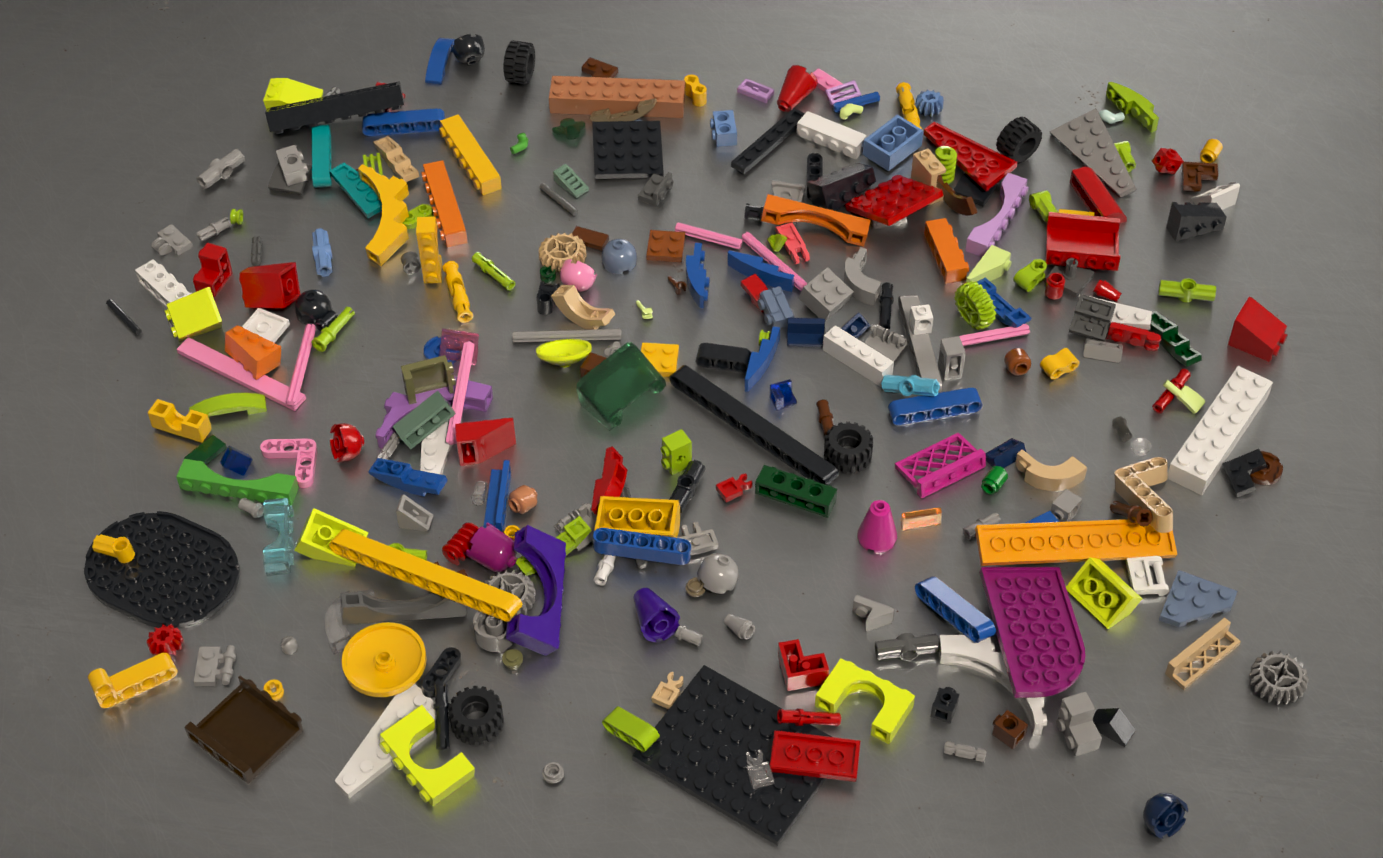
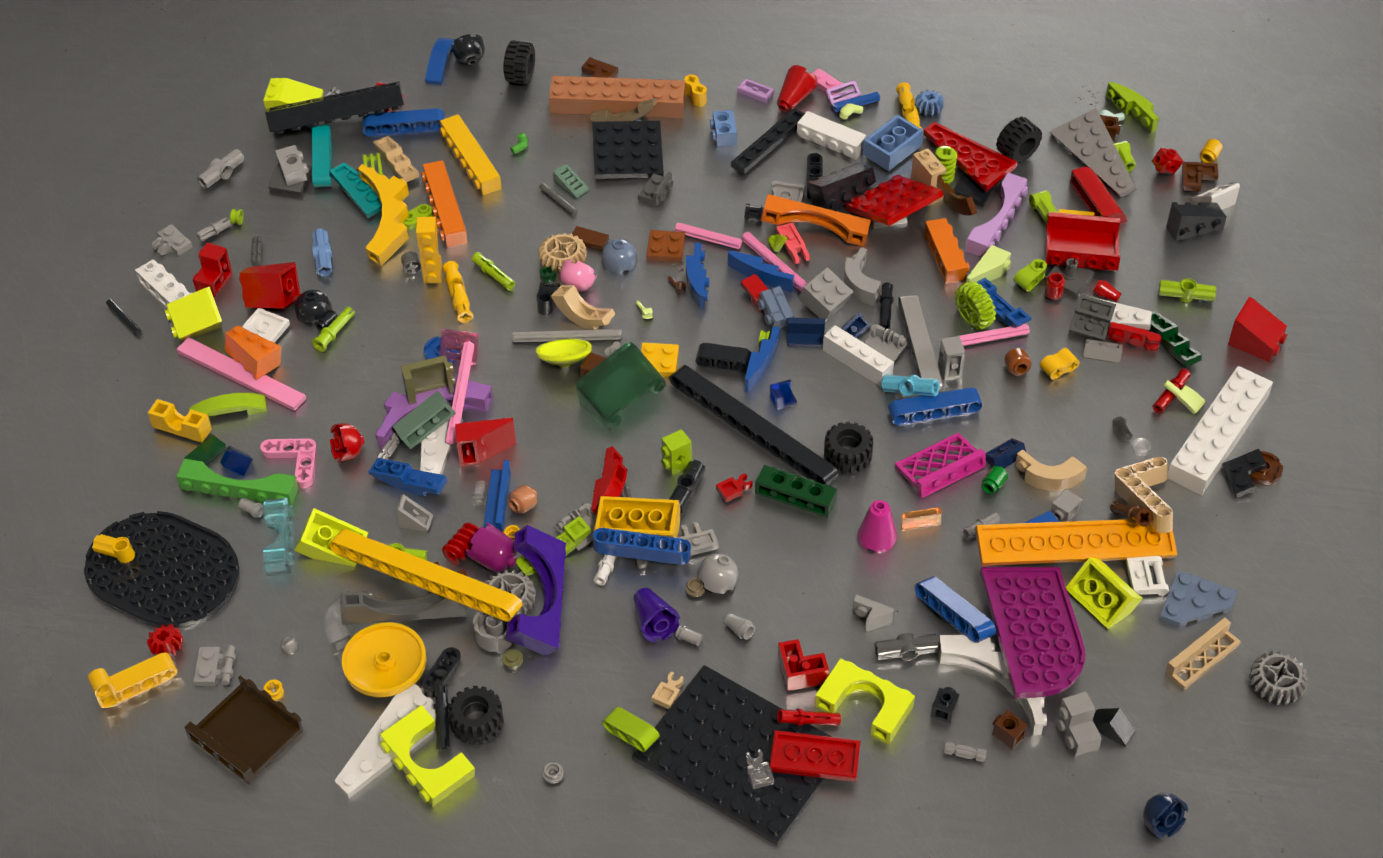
bright pink axle [286,324,316,406] -> none
clear green plate [552,118,586,139] -> none
reddish brown pin [816,399,834,435] -> none
white brick [909,304,933,335] -> none
none -> reddish brown brick [1100,115,1121,141]

